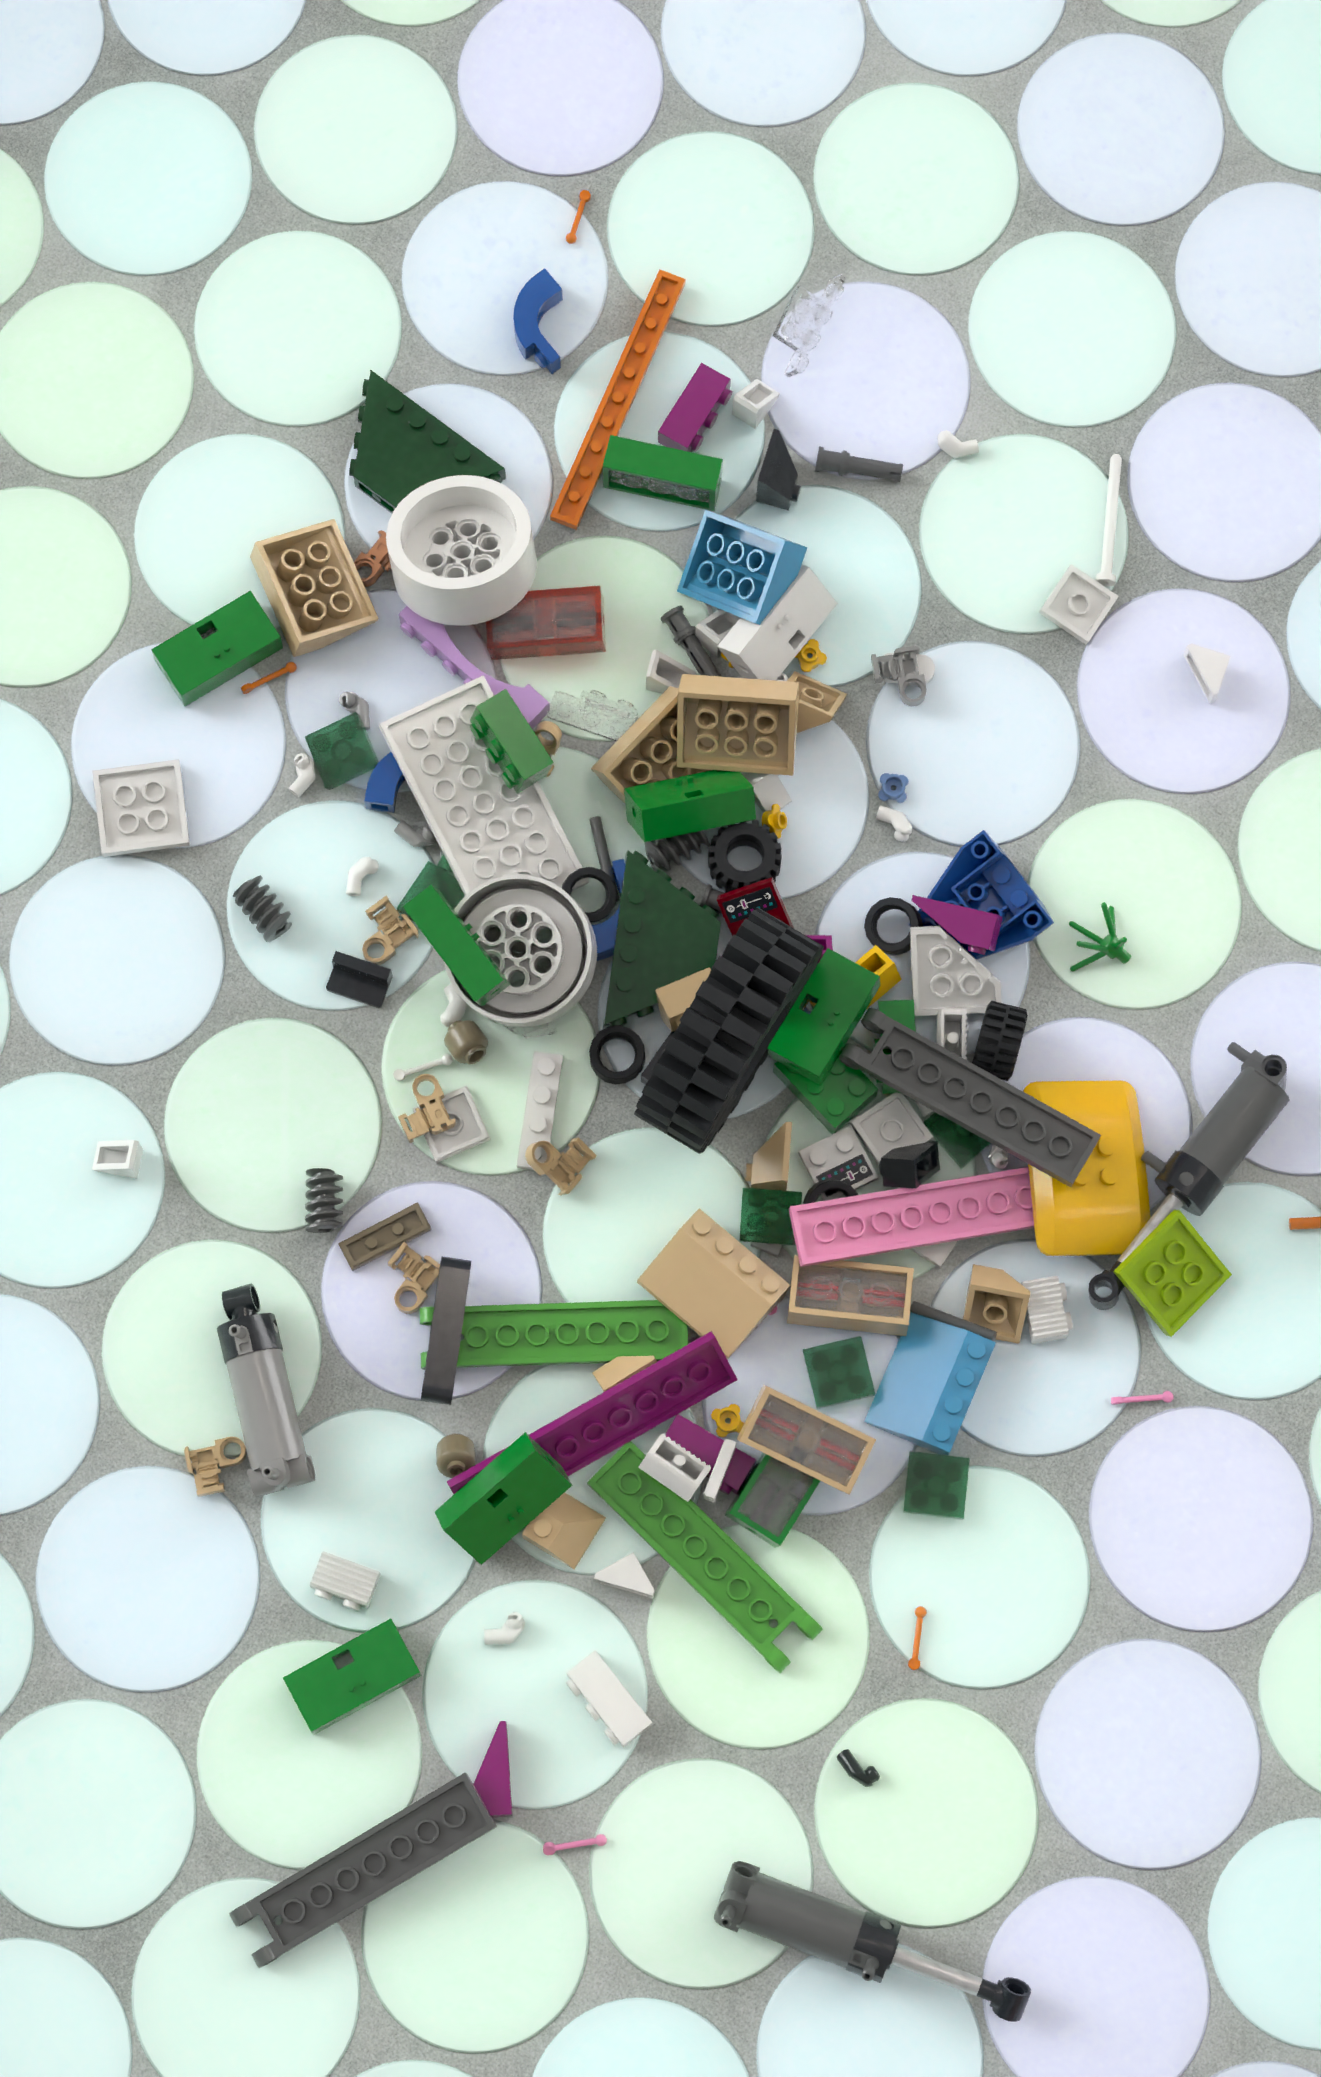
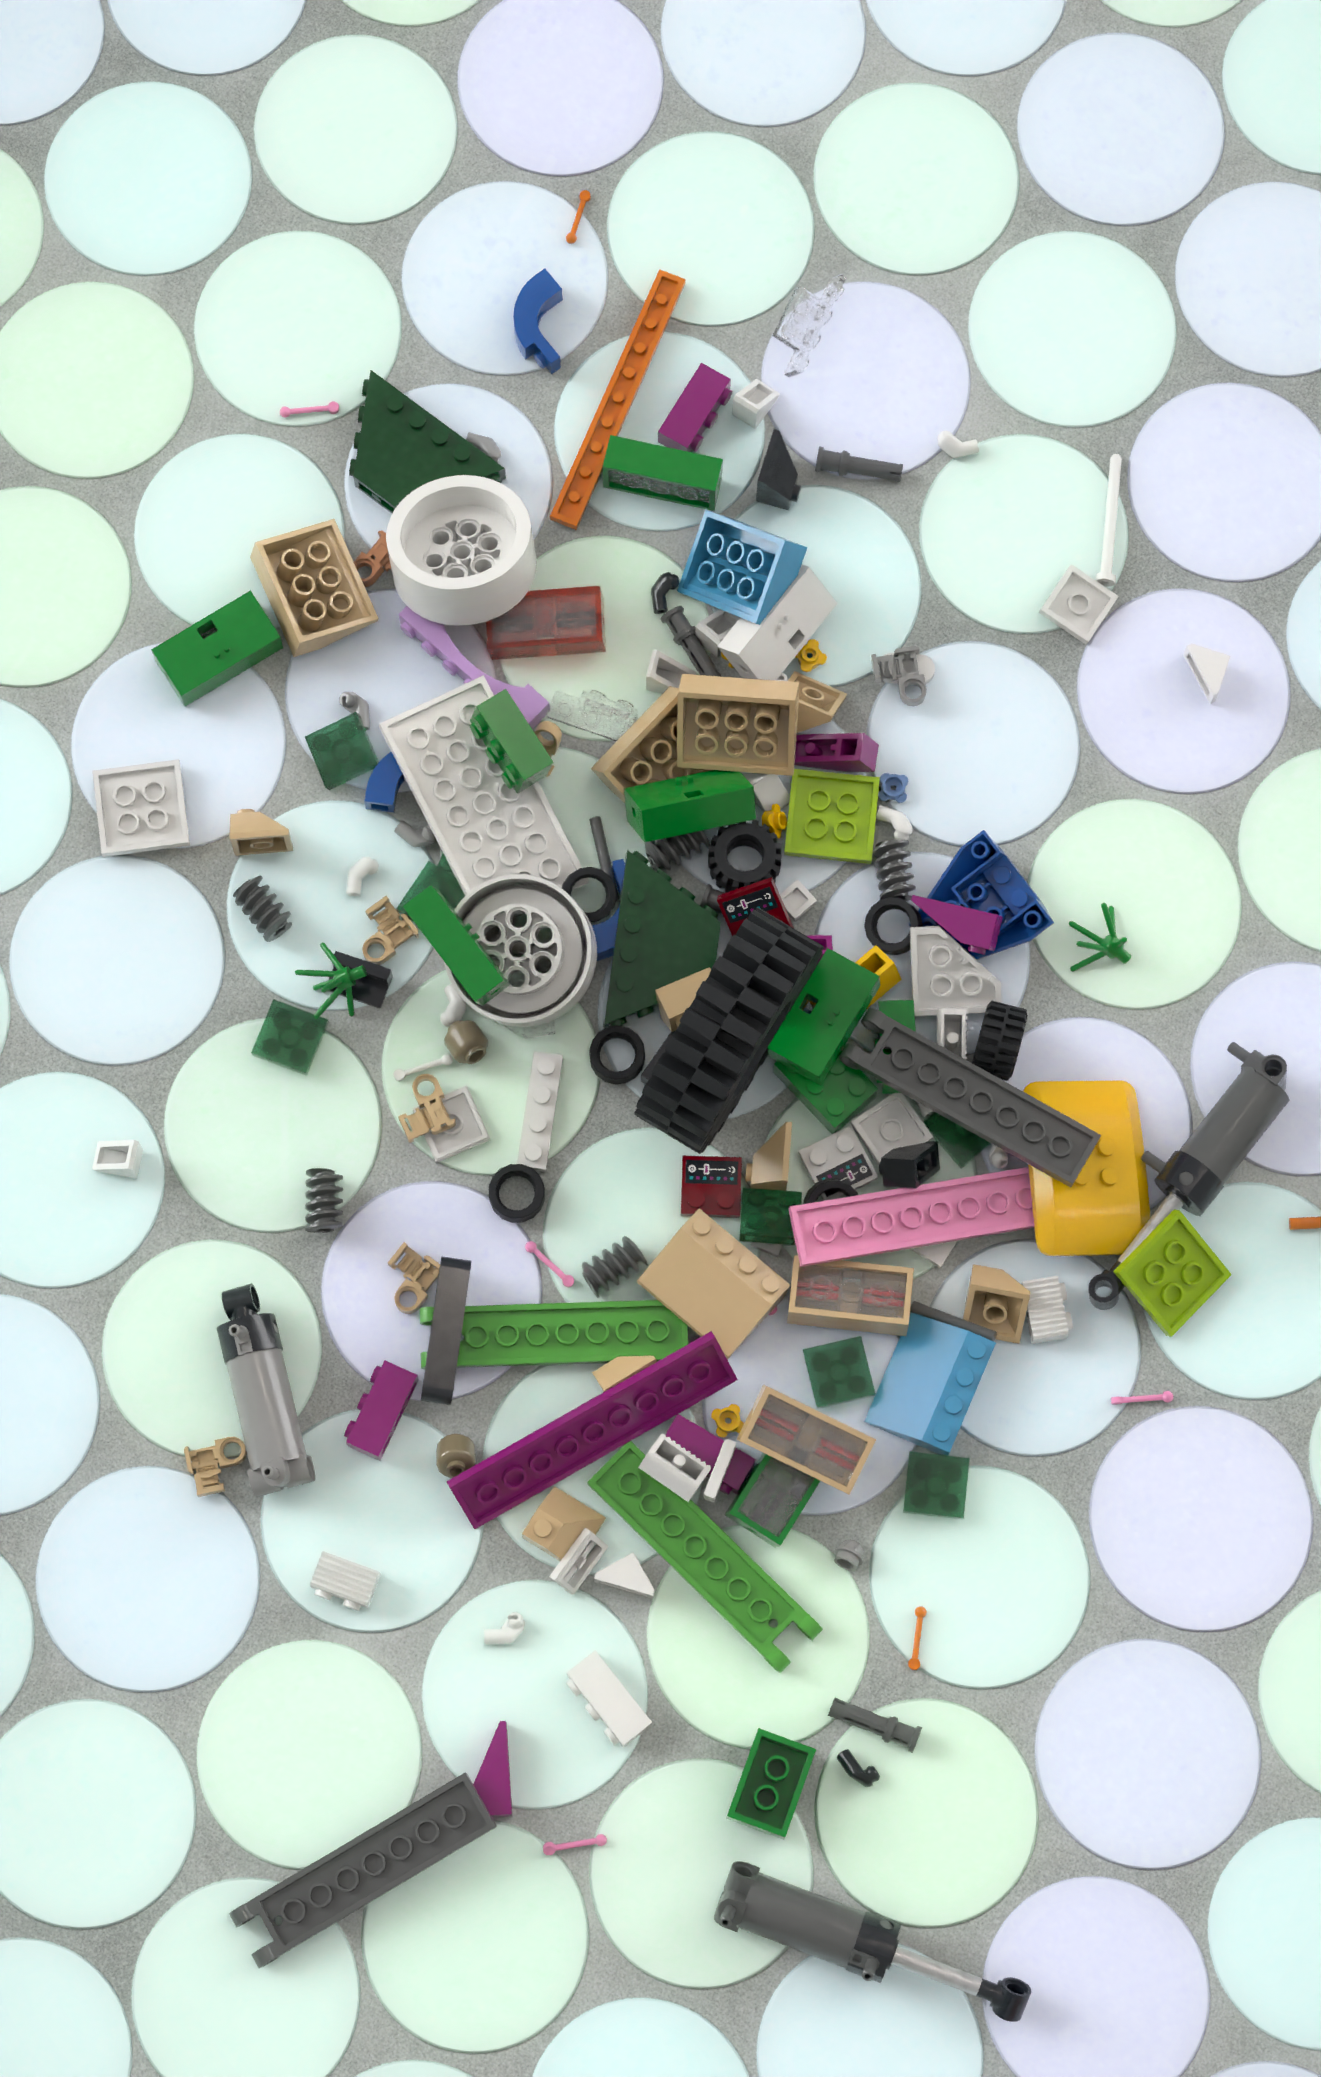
orange hinge [241,662,297,694] -> none
green brick [283,1618,422,1735] -> none
white arm [288,753,316,798] -> none
dark tan tile [338,1202,432,1271] -> none
green brick [435,1432,573,1565] -> none
tan piece [525,1137,597,1196] -> none
none -> tan slope [229,809,293,856]
none -> clear green plate [251,999,329,1076]
none -> bright pink hinge [280,401,339,418]
none -> green plant [295,943,367,1019]
none -> magenta brick [344,1360,419,1461]
none -> light grey arm [466,432,501,463]
none -> black tyre [489,1164,545,1223]
none -> bright pink hinge [525,1241,574,1288]
none -> white tile [549,1528,609,1595]
none -> dark grey piece [581,1236,648,1298]
none -> black arm [651,572,679,614]
none -> dark red plate [681,1155,742,1218]
none -> green brick [726,1728,816,1840]
none -> white plate [780,879,817,922]
none -> lime plate [784,769,880,864]
none -> magenta slope [795,733,879,773]
none -> dark grey pin [828,1697,922,1753]
none -> light grey plate [834,1539,864,1571]
none -> dark grey piece [873,839,916,901]

